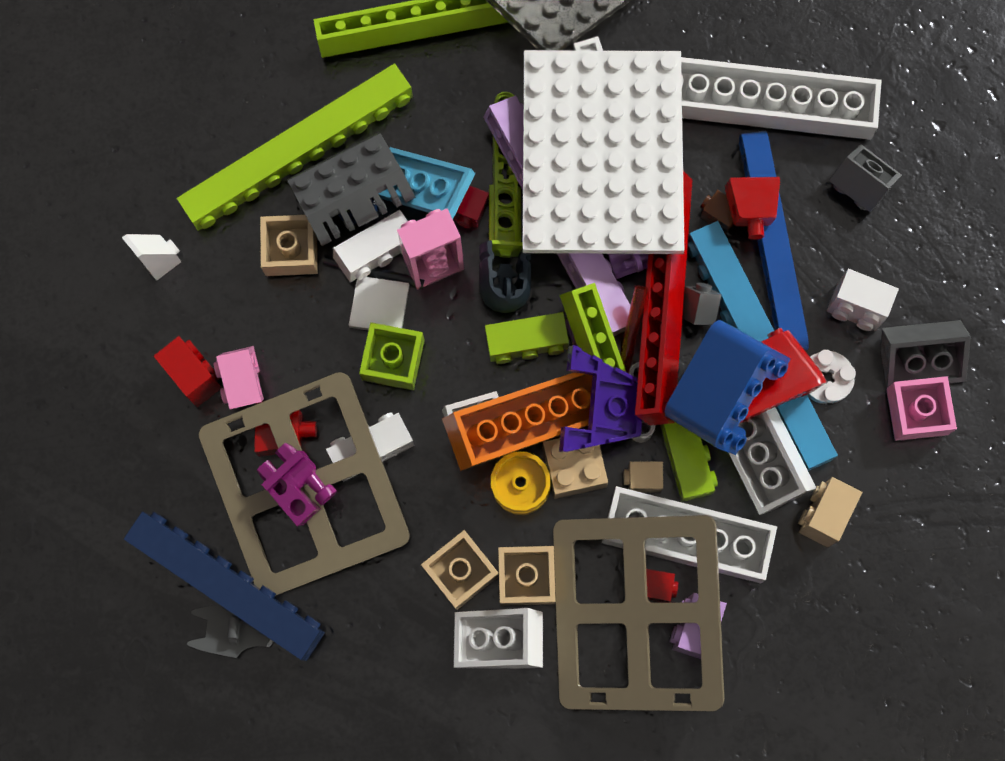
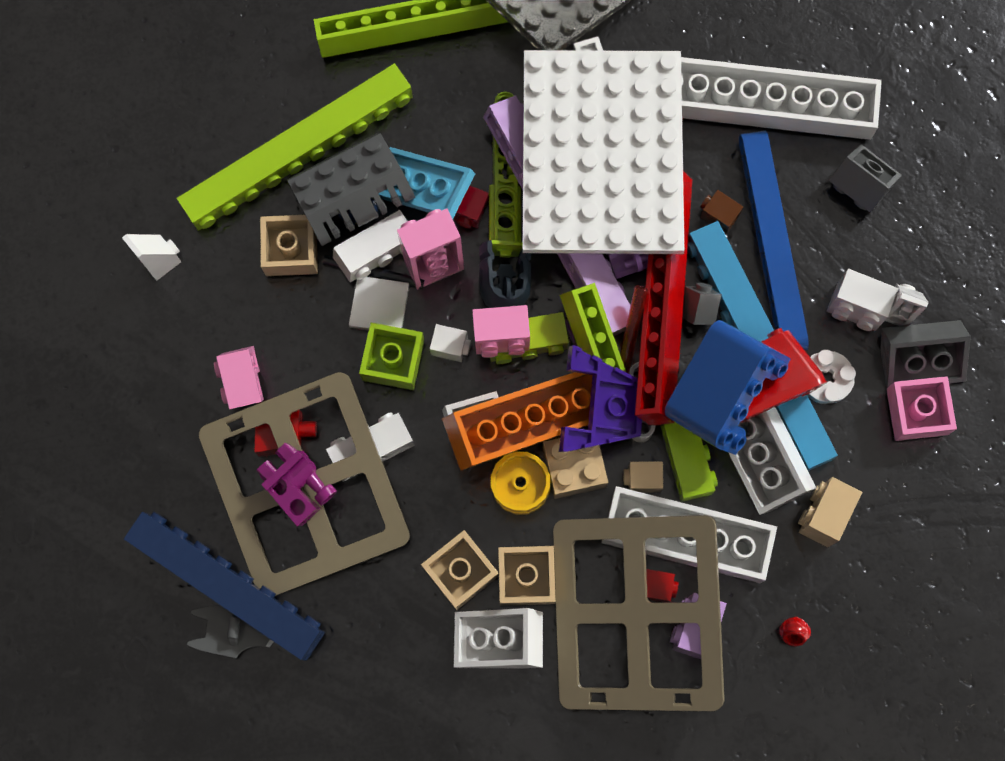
red brick [154,336,222,408] -> none
red torso [725,177,780,239] -> none
none -> white brick [430,324,471,362]
none -> bright pink brick [473,305,530,357]
none -> red piece [779,616,811,646]
none -> white slope [885,284,928,326]

